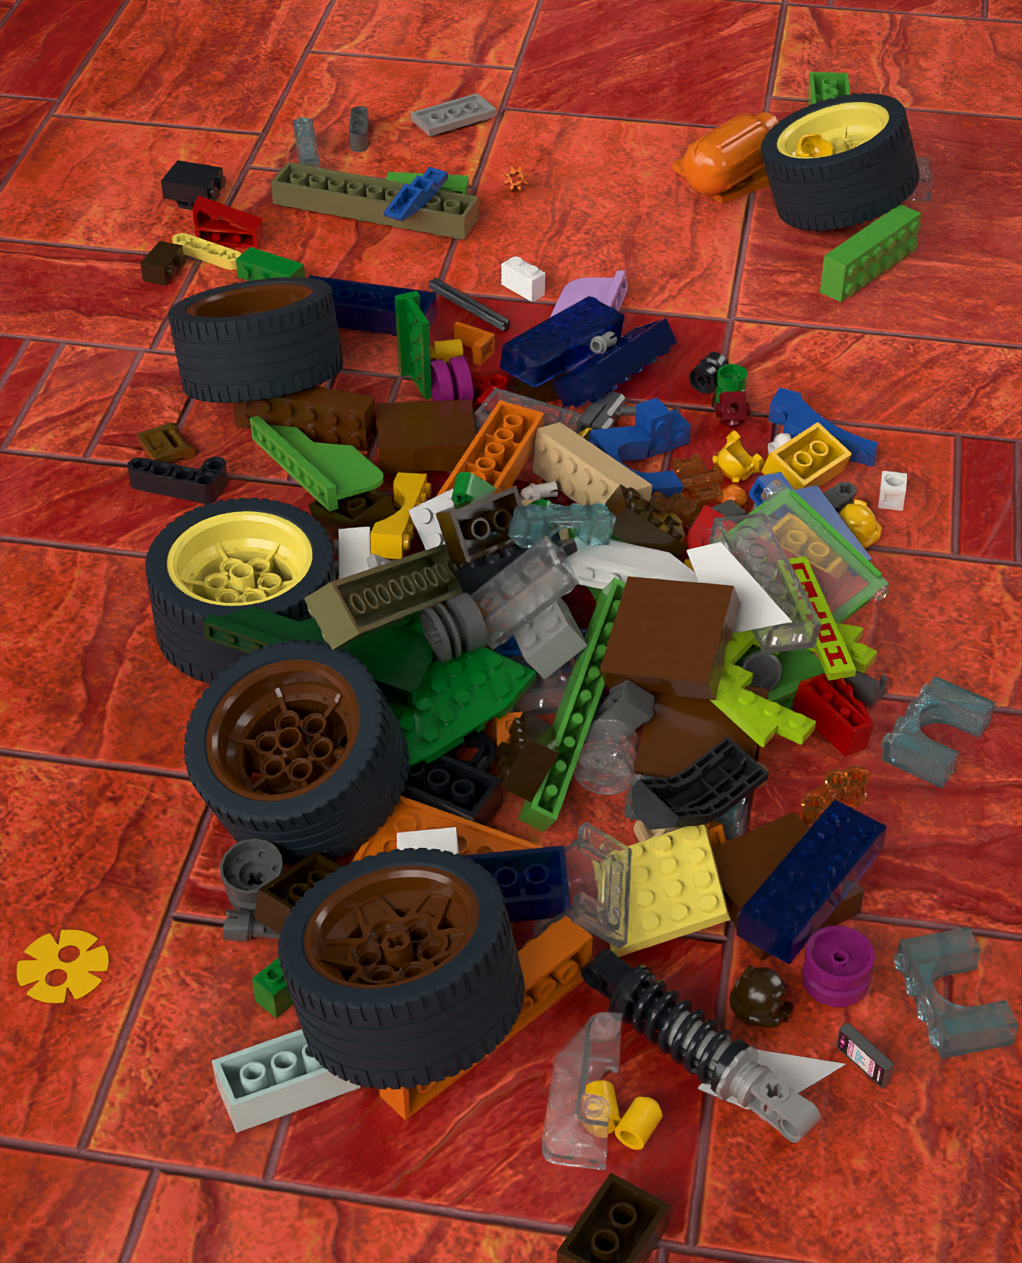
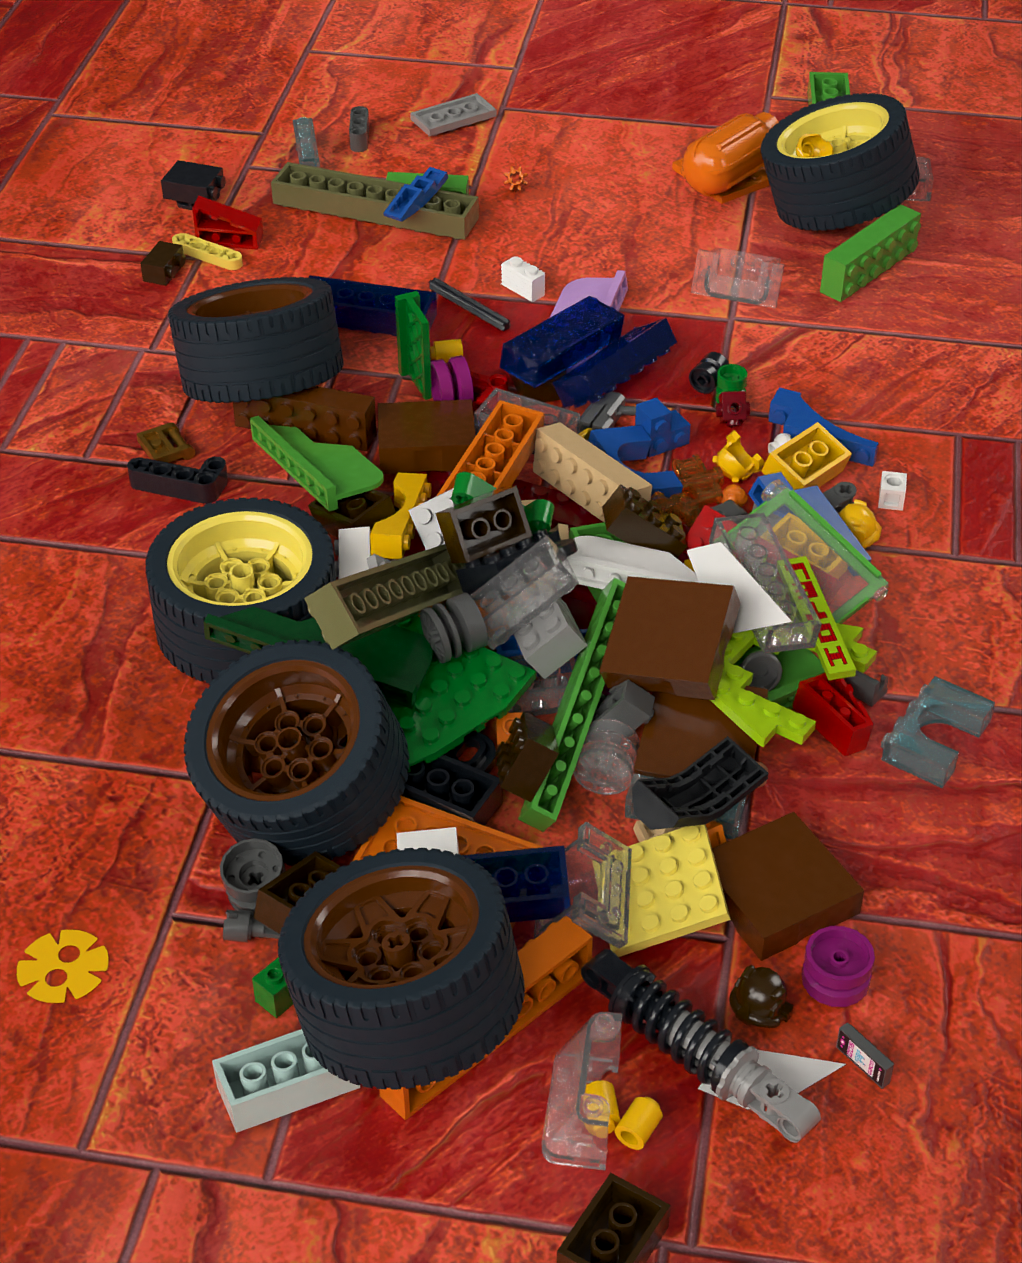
green brick [236,247,305,281] -> none
orange bracket [454,322,495,366] -> none
clear light blue arch [508,503,617,548] -> none
white piece [520,481,558,500] -> none
light grey pin [590,331,617,354] -> none
clear blue brick [736,800,887,965] -> none
clear orange axle [799,766,870,831] -> none
clear light blue arch [894,927,1018,1059] -> none
none -> clear windscreen [691,247,784,308]

